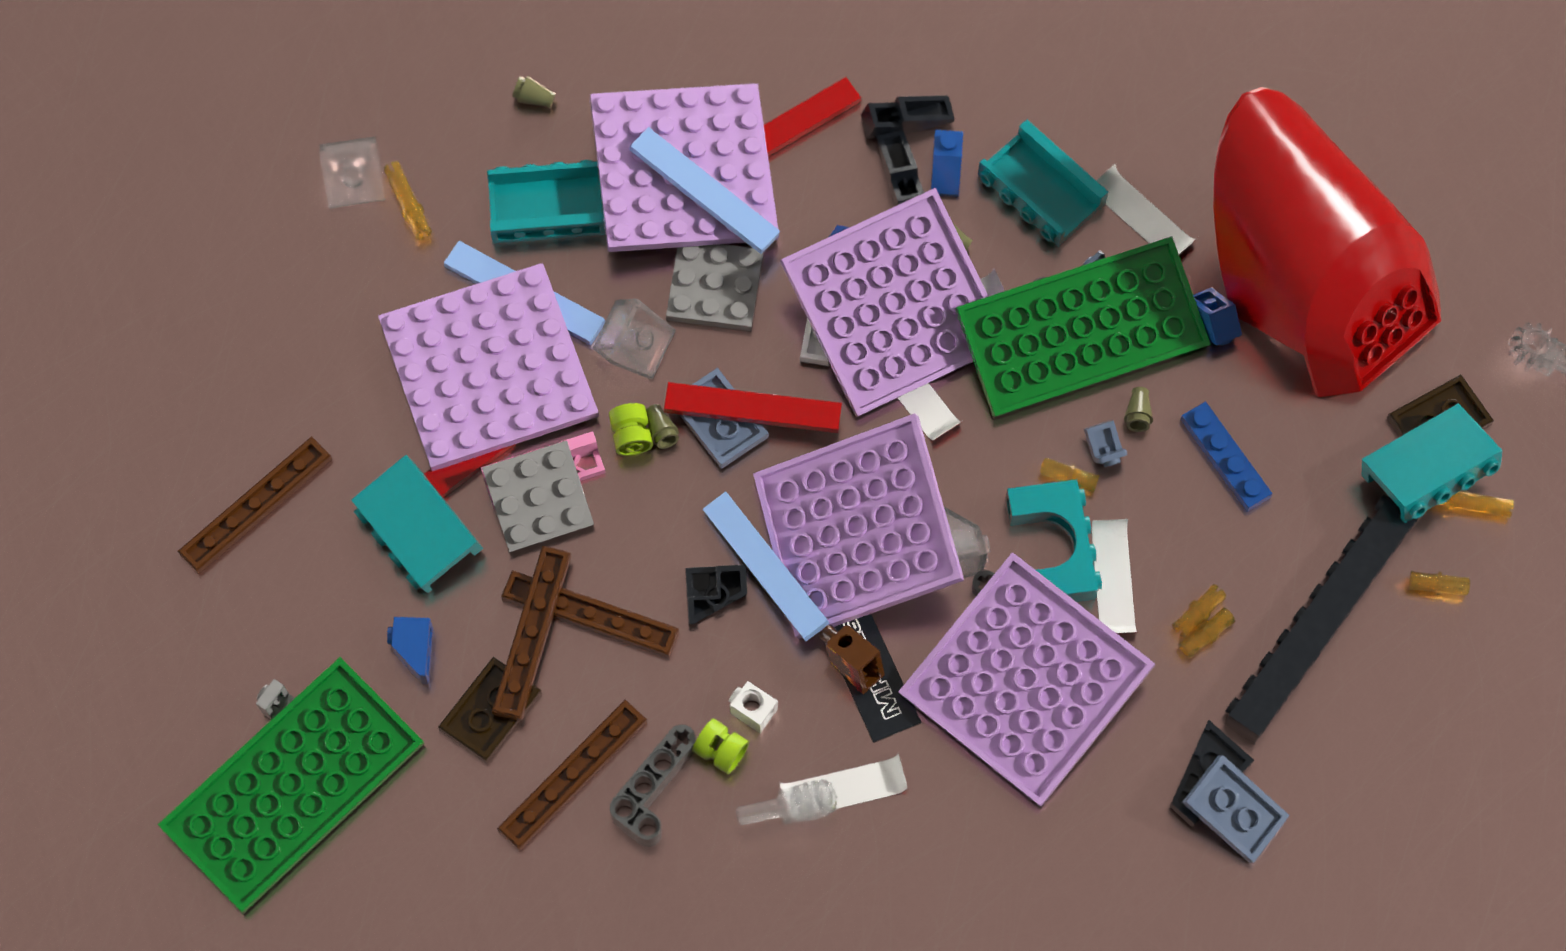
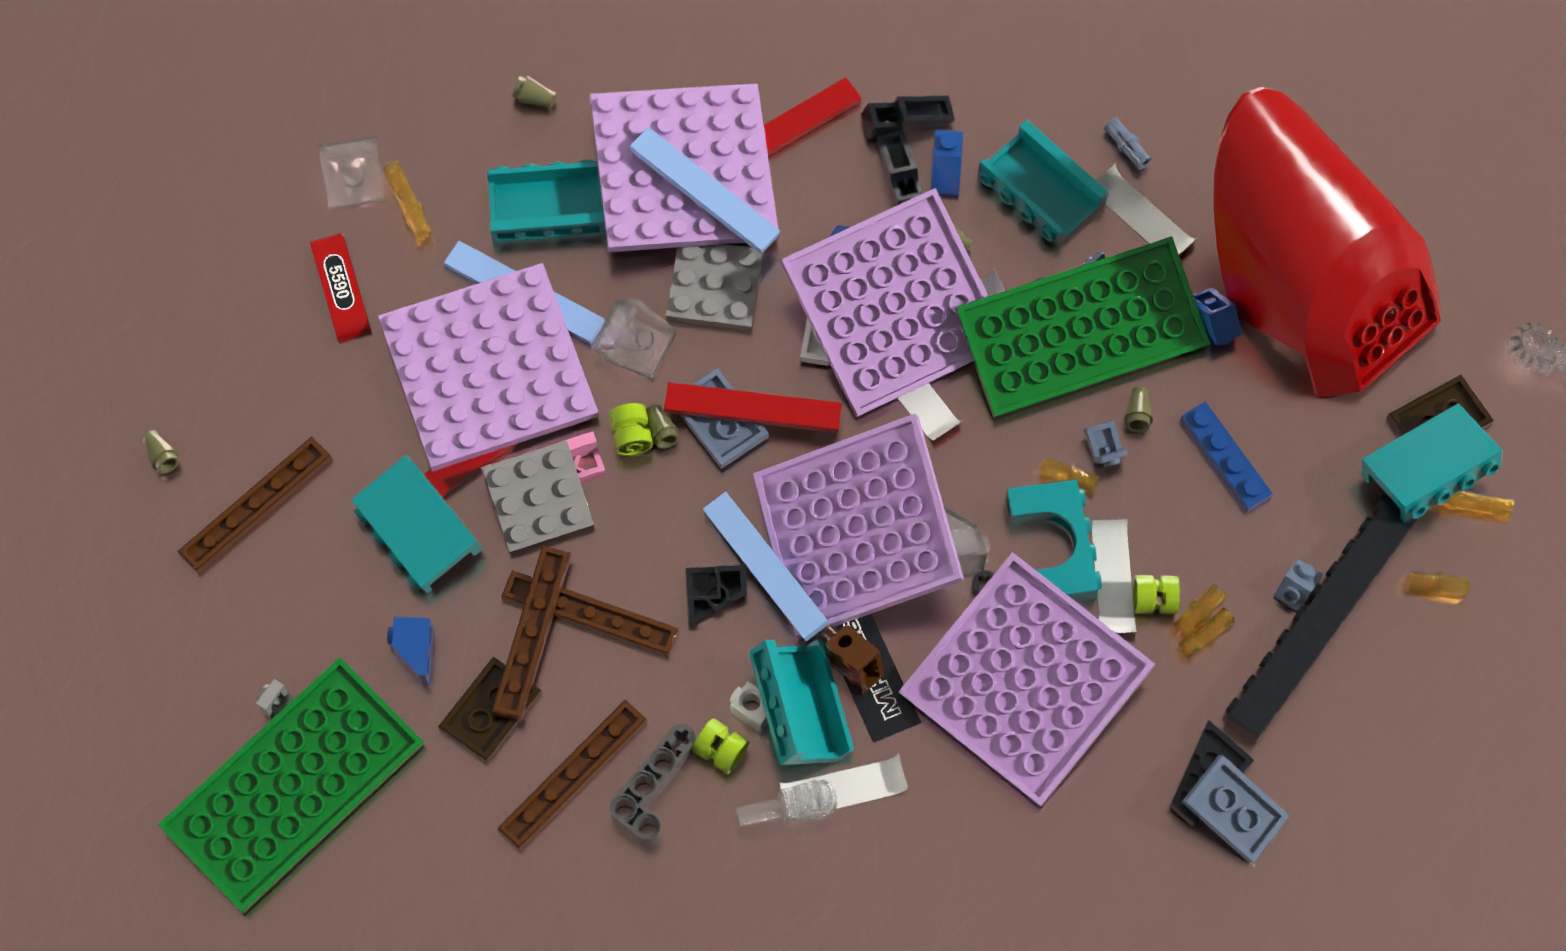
none -> olive cone [142,430,179,474]
none -> red sticker [310,233,372,343]
none -> teal panel [748,639,854,765]
none -> sand blue pin [1104,117,1152,170]
none -> lime wheel [1133,575,1180,614]
none -> sand blue bracket [1274,558,1324,611]

